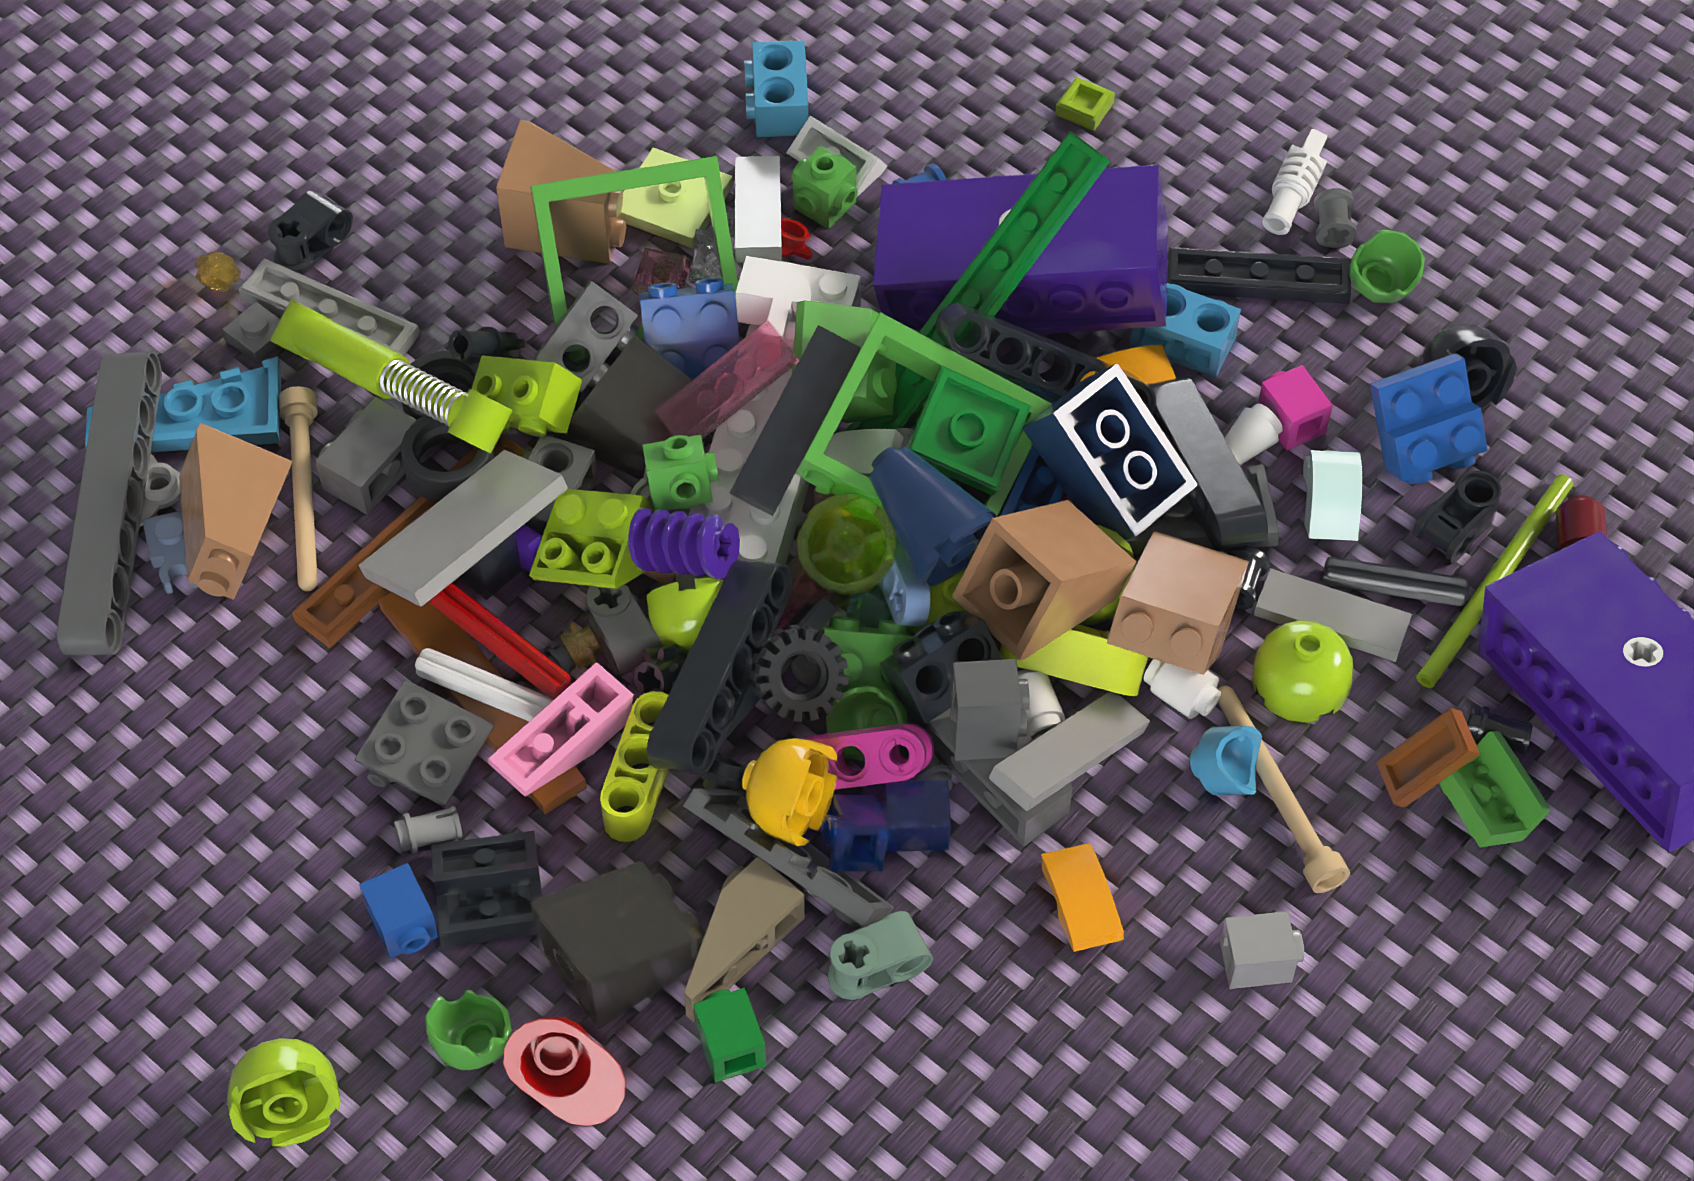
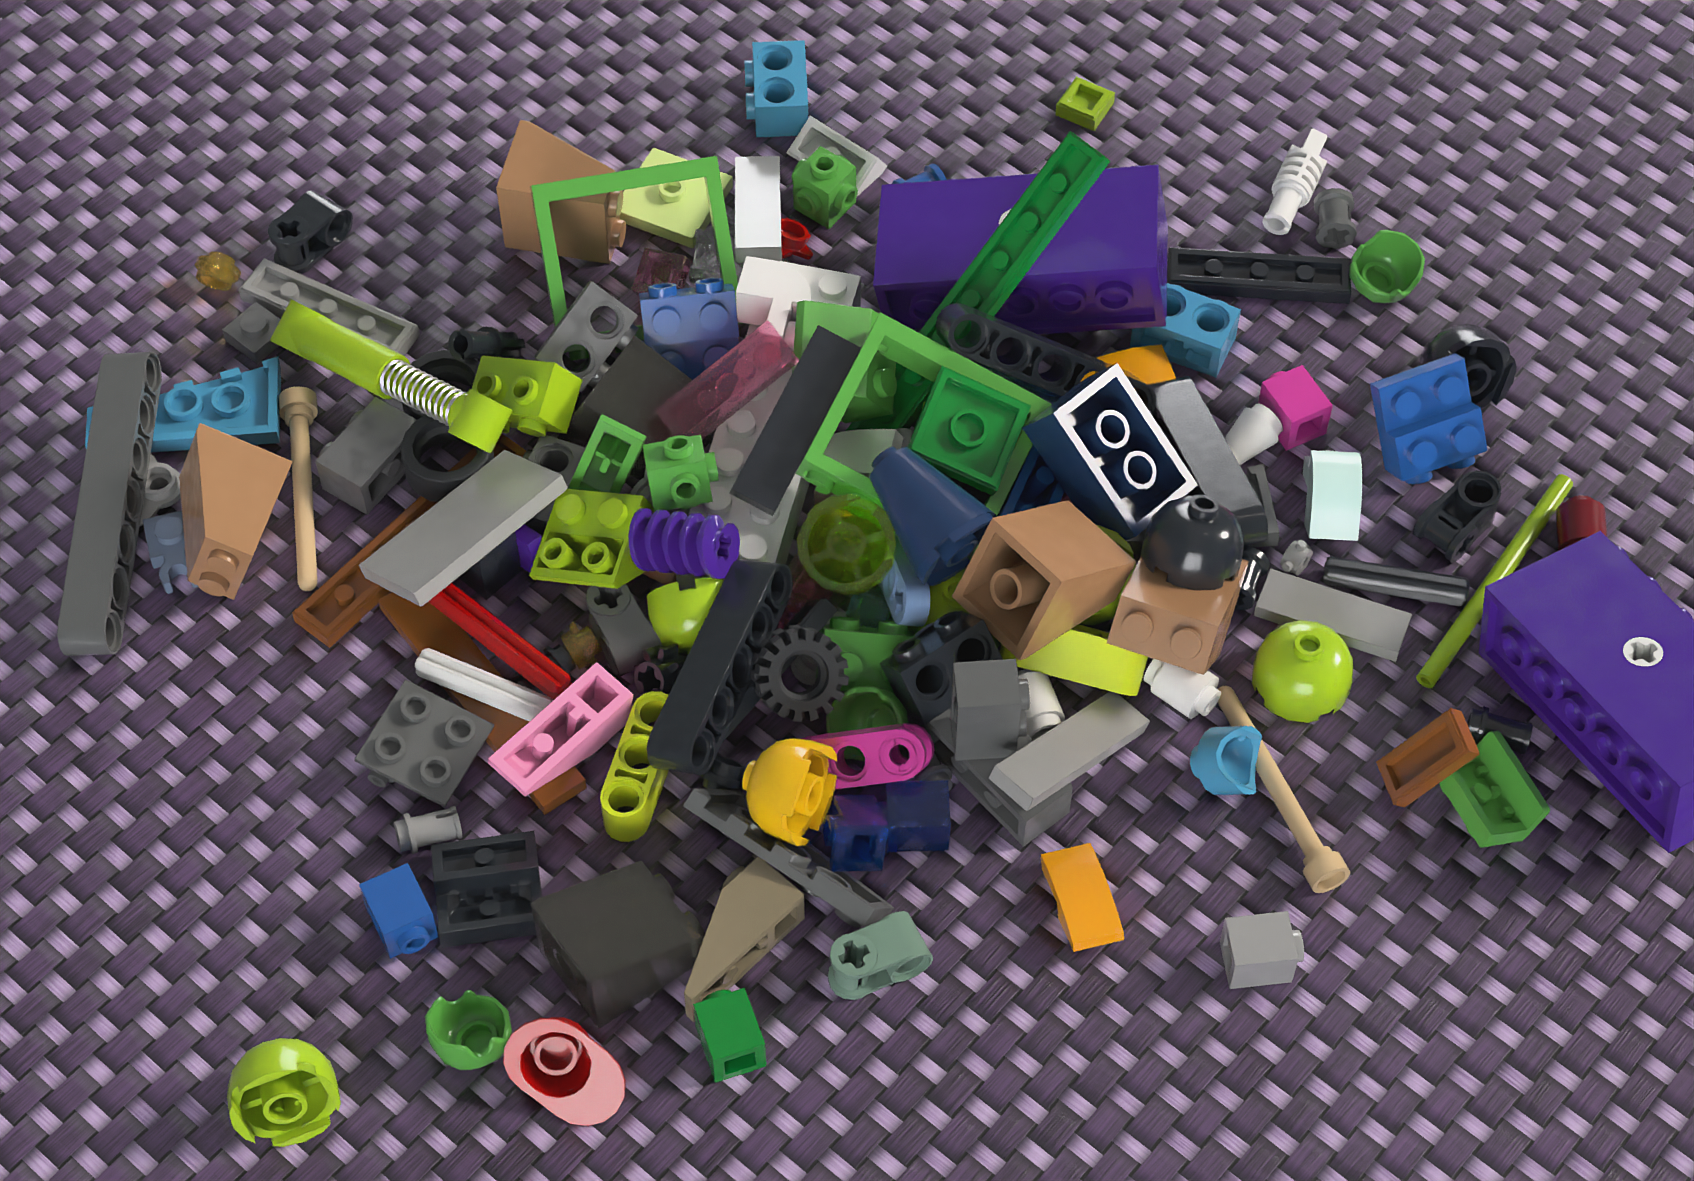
none -> bright green slope [567,414,646,493]
none -> black cylinder [1141,495,1244,590]
none -> light grey piece [1280,540,1313,576]

